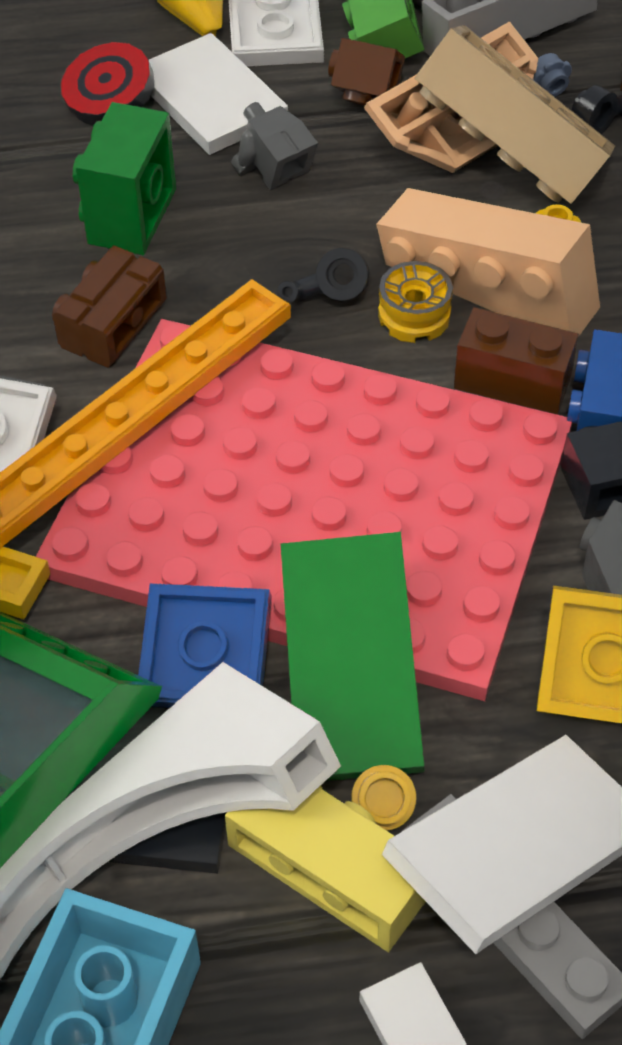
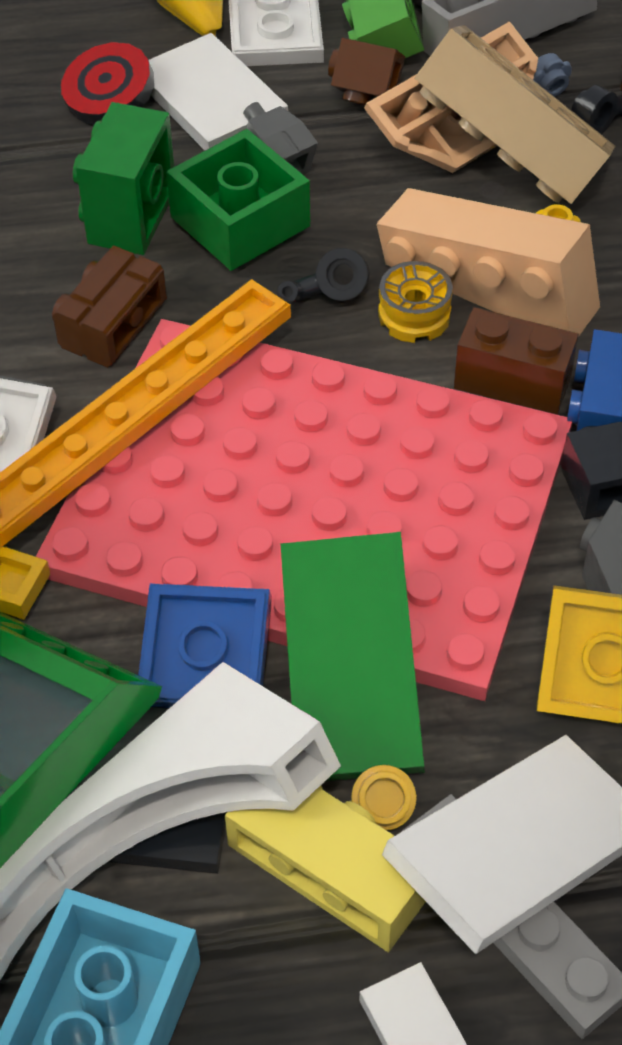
none -> green brick [166,128,310,271]

